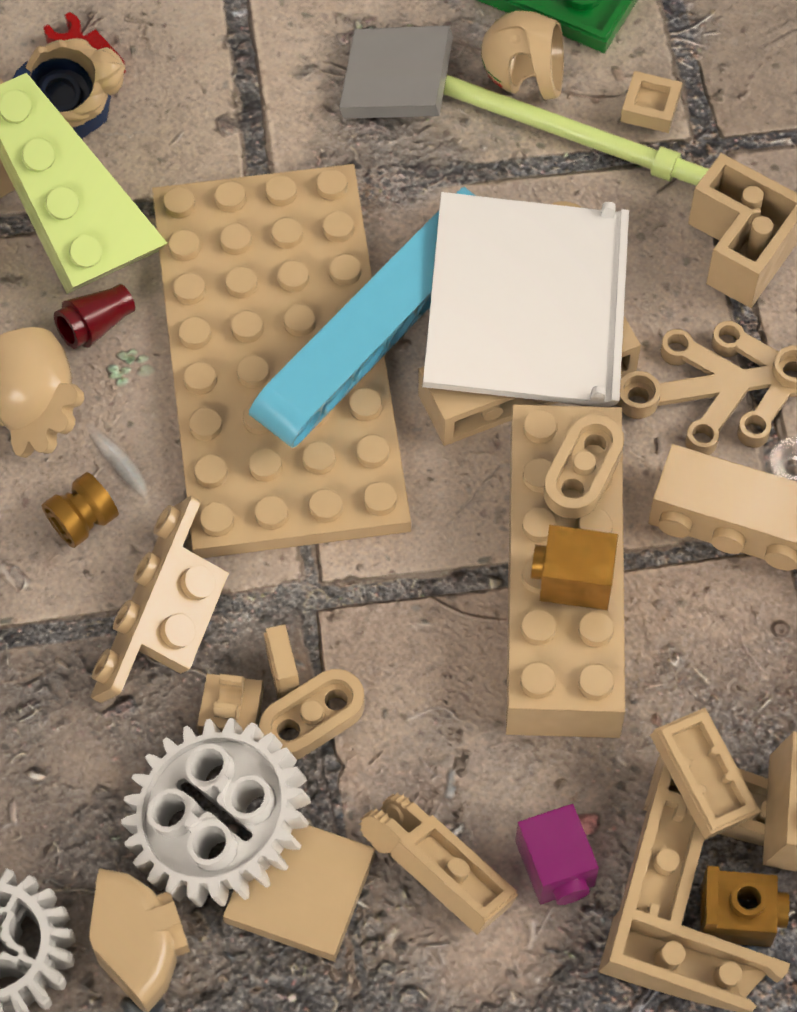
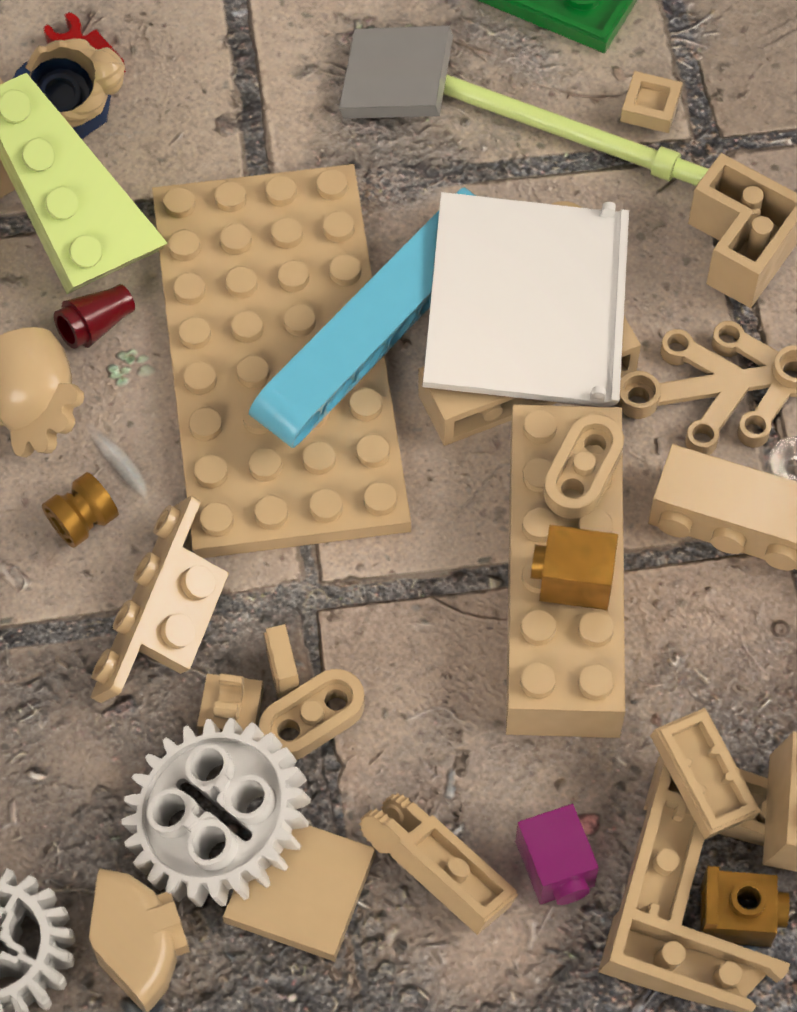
tan helmet [481,10,564,100] -> none

